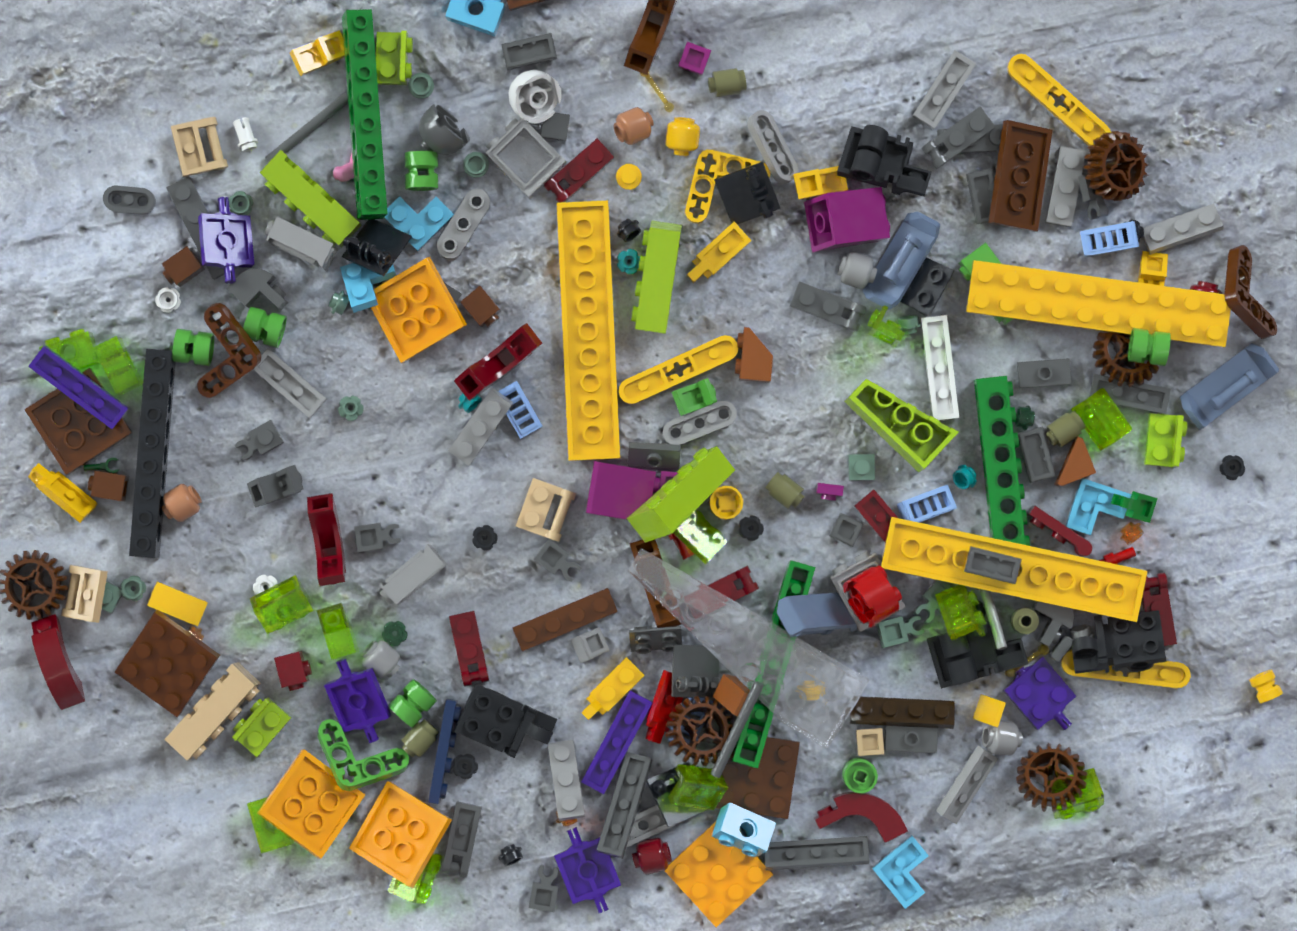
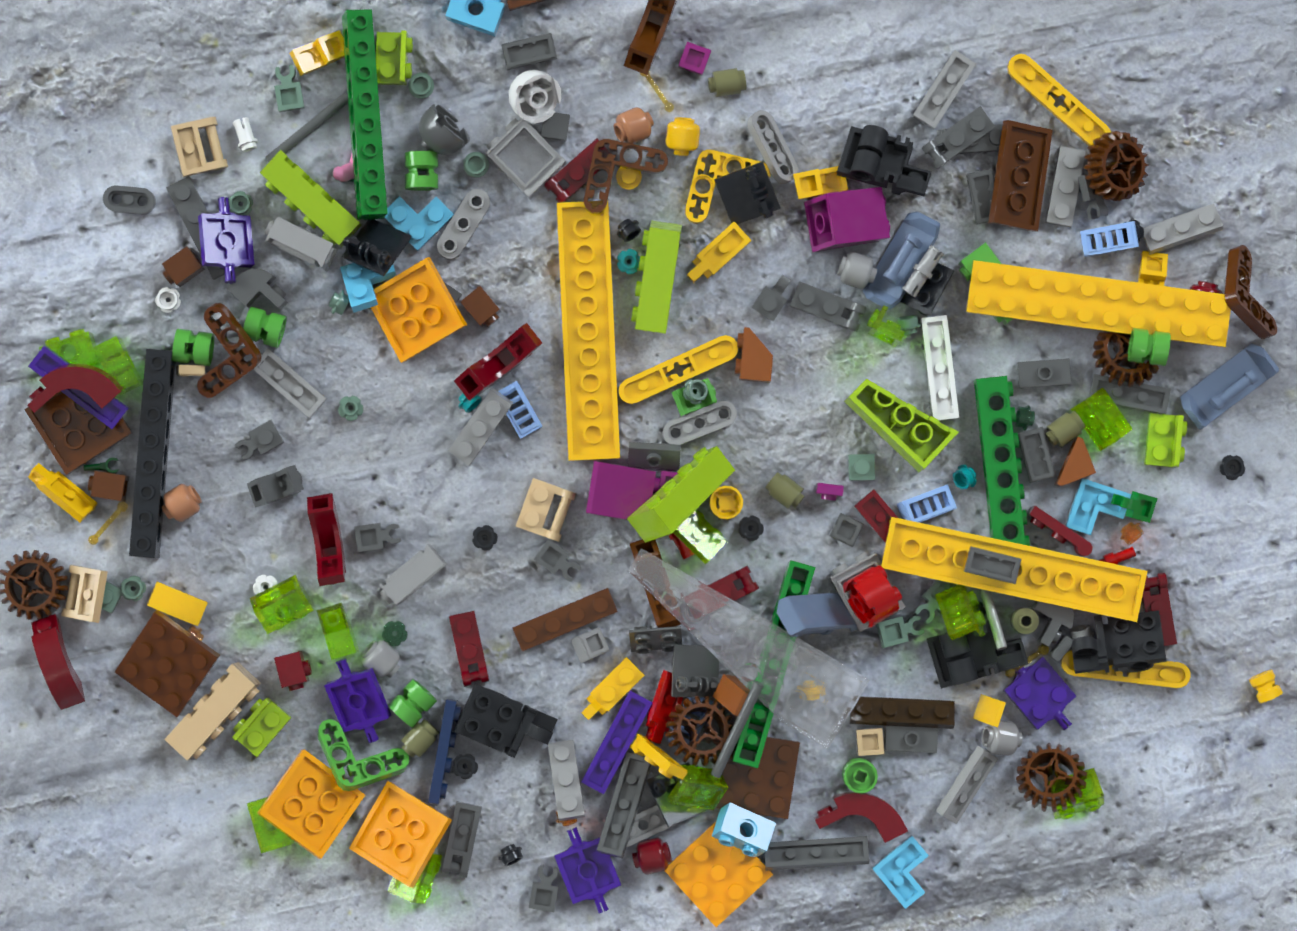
none -> dark red arch [27,364,124,413]
none -> clear yellow hinge [88,502,128,545]
none -> tan tile [176,365,205,377]
none -> sand green plate [274,65,305,113]
none -> reddish brown beam [584,139,668,214]
none -> yellow hinge [630,734,688,780]
none -> sand green plate [683,379,708,404]
none -> dark grey plate [752,275,791,321]
none -> light grey pin [902,245,944,298]

